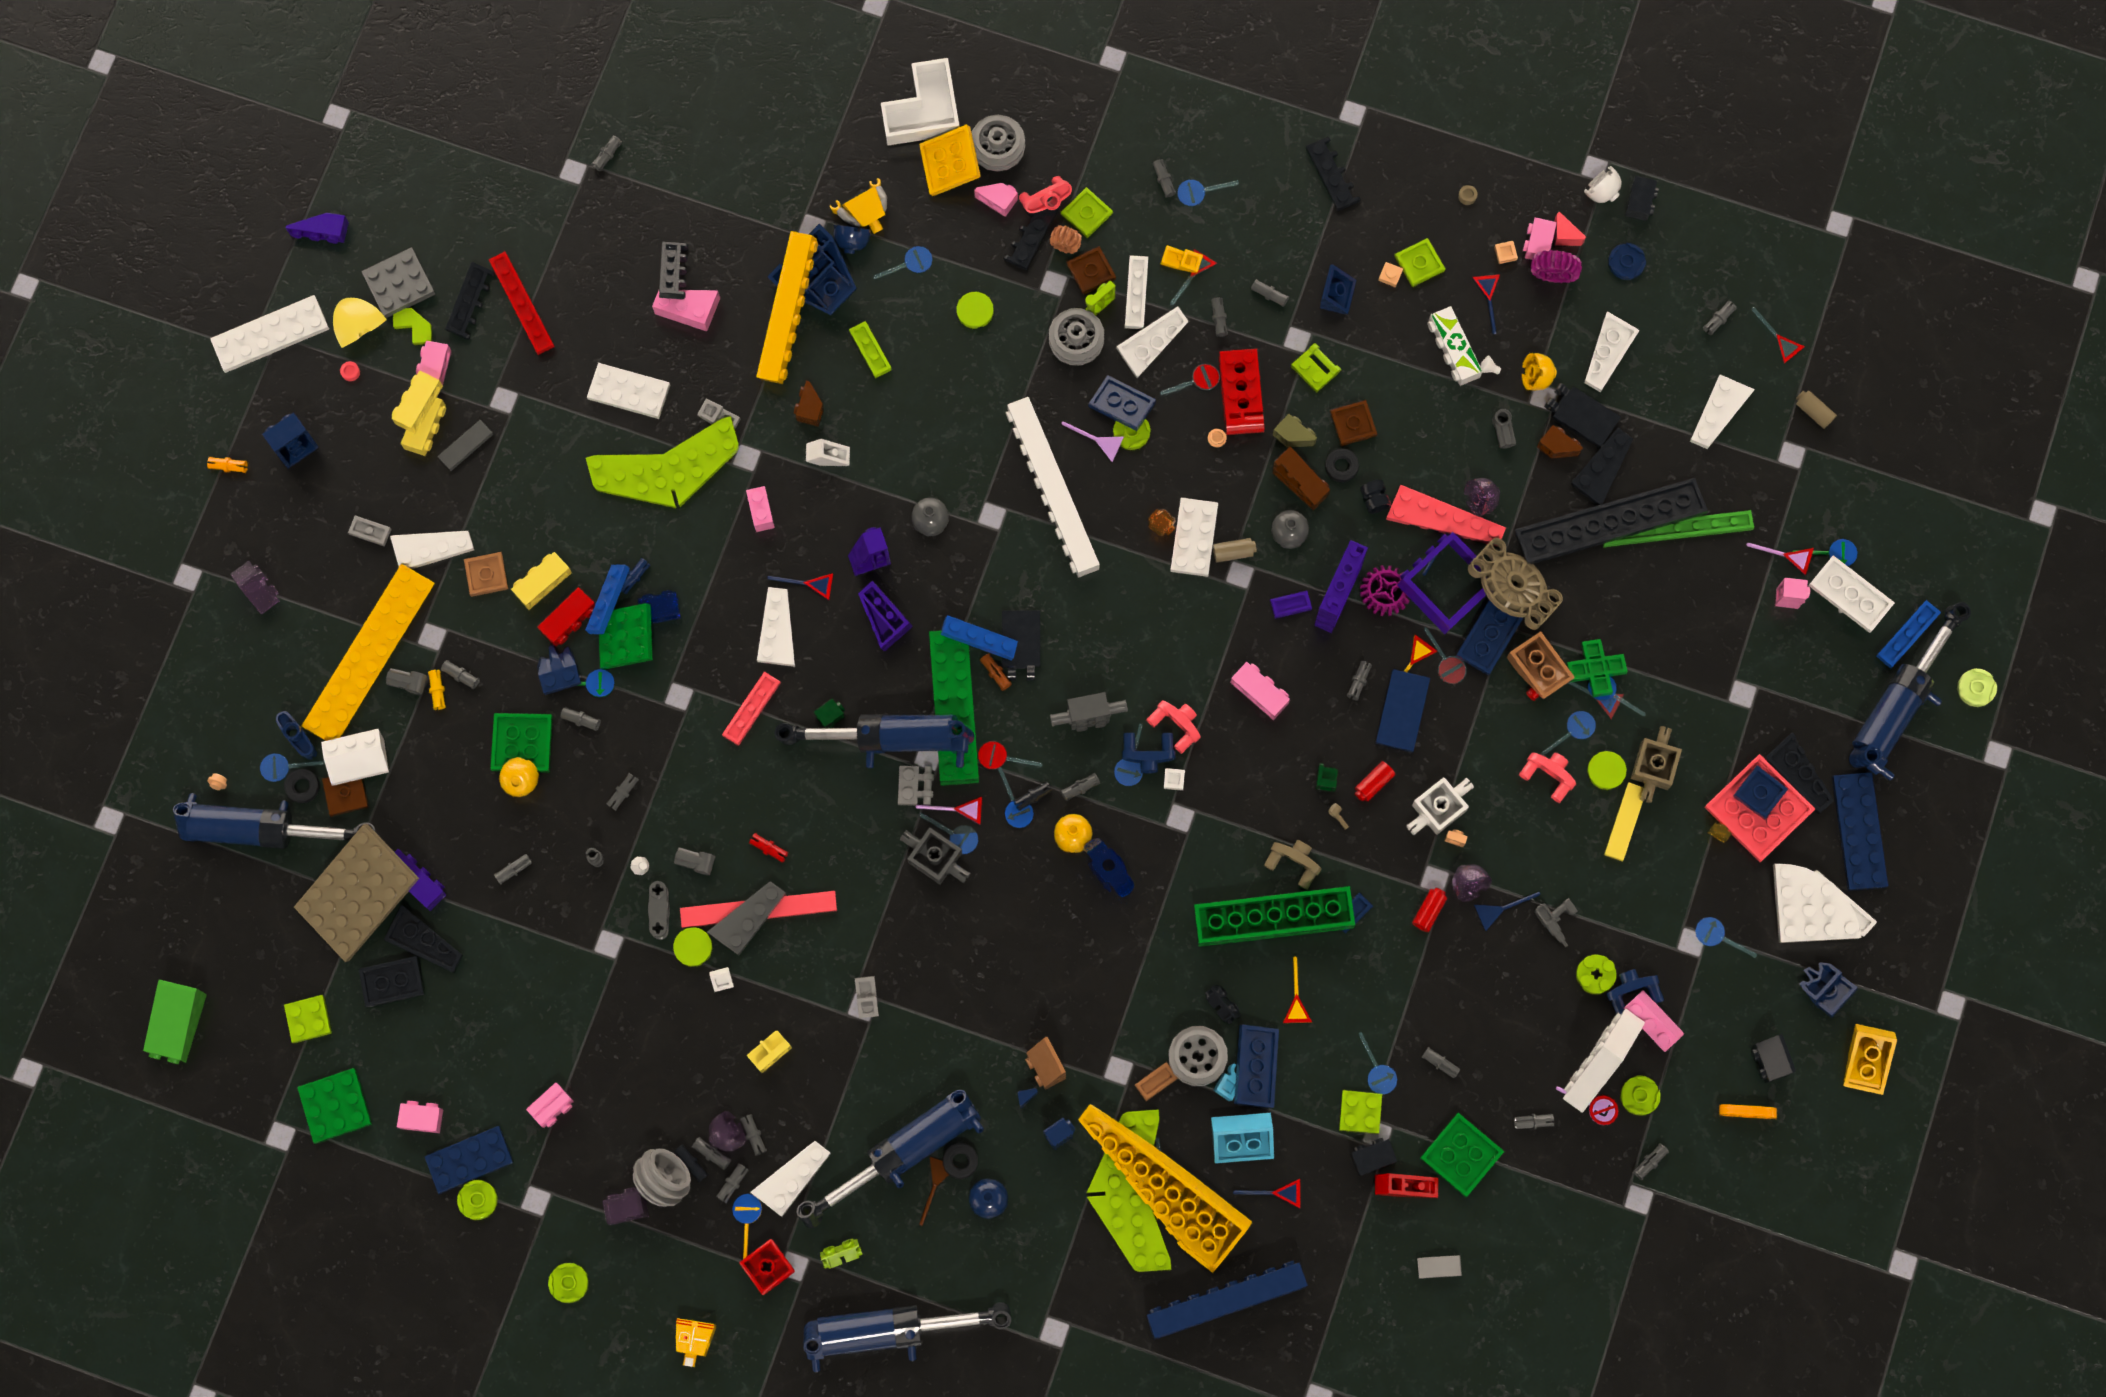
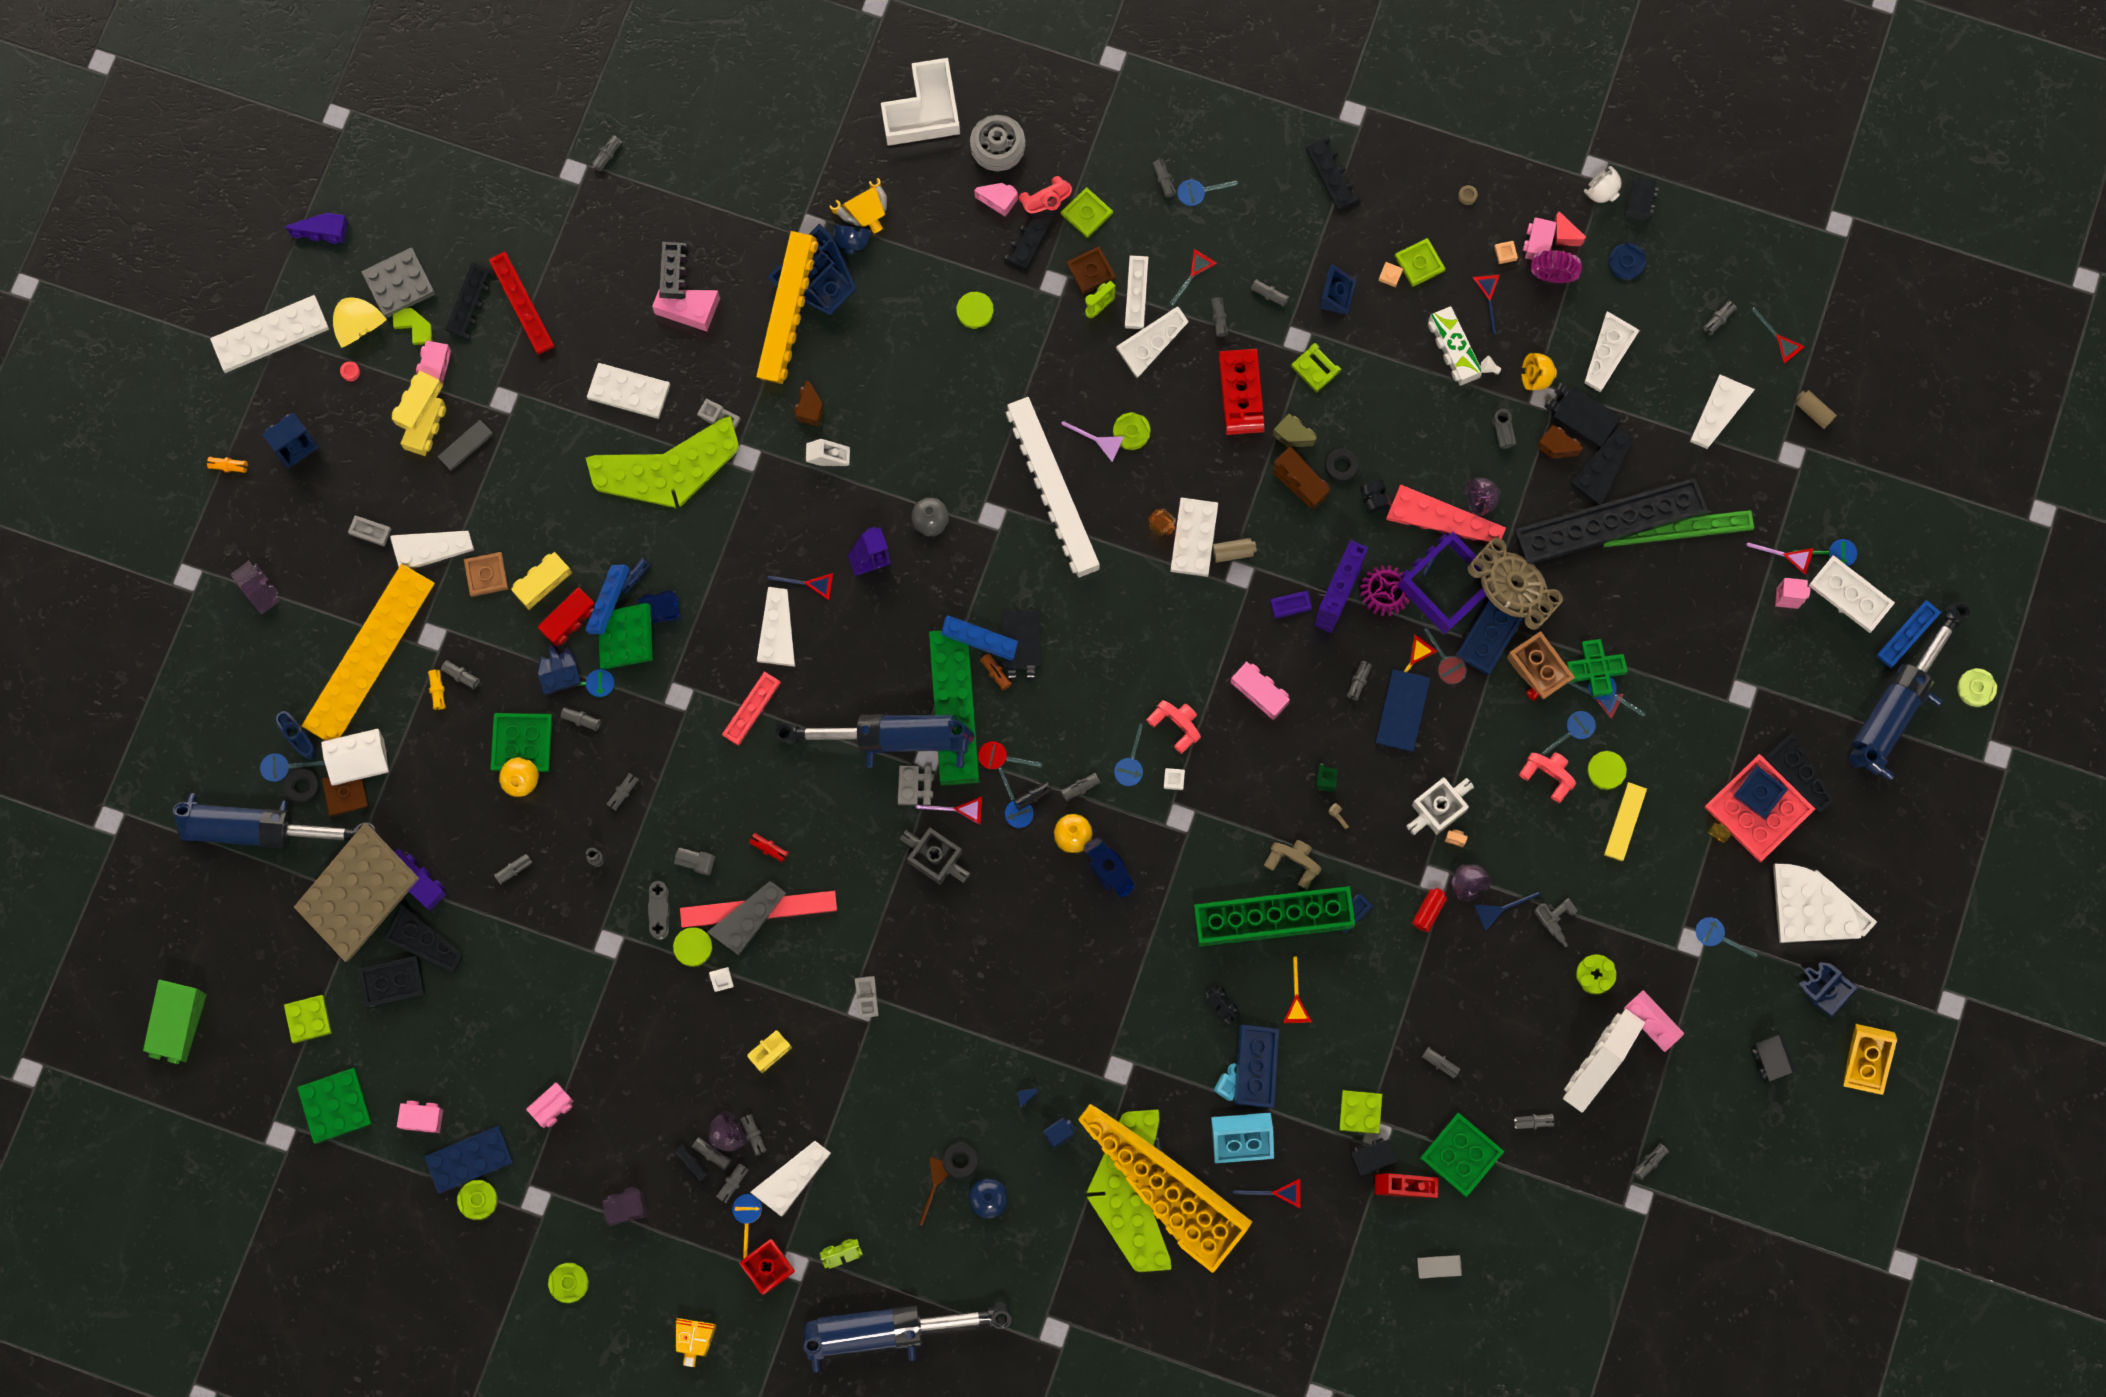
light nougat plate [208,774,227,790] -> none
dark grey piece [386,668,427,695] -> none
white rock [631,856,649,875] -> none
light grey wheel [633,1149,691,1207] -> none
bright pink brick [746,486,775,532] -> none
dark blue piece [796,1090,984,1228] -> none
dark green brick [814,699,845,728] -> none
lime plate [849,321,892,378] -> none
dark purple wedge [858,581,913,651] -> none
clear light blue piece [873,246,932,279] -> none
yellow plate [919,124,981,196] -> none
clear light blue piece [920,813,978,854] -> none
medium nougat slope [1025,1037,1066,1090] -> none
light grey wheel [1049,308,1104,365] -> none
nougat gear [1050,225,1082,254] -> none
dark grey brick [1050,692,1128,732] -> none
dark blue tile [1088,375,1156,431] -> none
dark blue connector [1122,733,1176,773] -> none
medium nougat tile [1135,1062,1178,1101] -> none
dark blue brick [1146,1260,1308,1340] -> none
yellow slope [1160,245,1203,273] -> none
piece [1160,364,1220,395] -> none
light grey wheel [1169,1026,1228,1086] -> none
light nougat plate [1208,429,1227,447] -> none
dark grey cylinder [1271,510,1309,549] -> none
reddish brown plate [1330,400,1377,446] -> none
red brick [1355,761,1396,801] -> none
clear light blue piece [1359,1032,1397,1094] -> none
piece [1556,1086,1619,1125] -> none
dark blue connector [1606,969,1664,1014] -> none
lime tile [1620,1076,1661,1116] -> none
dark tan brick [1631,726,1682,803] -> none
light orange beam [1719,1104,1777,1119] -> none
dark blue plate [1832,772,1888,891] -> none

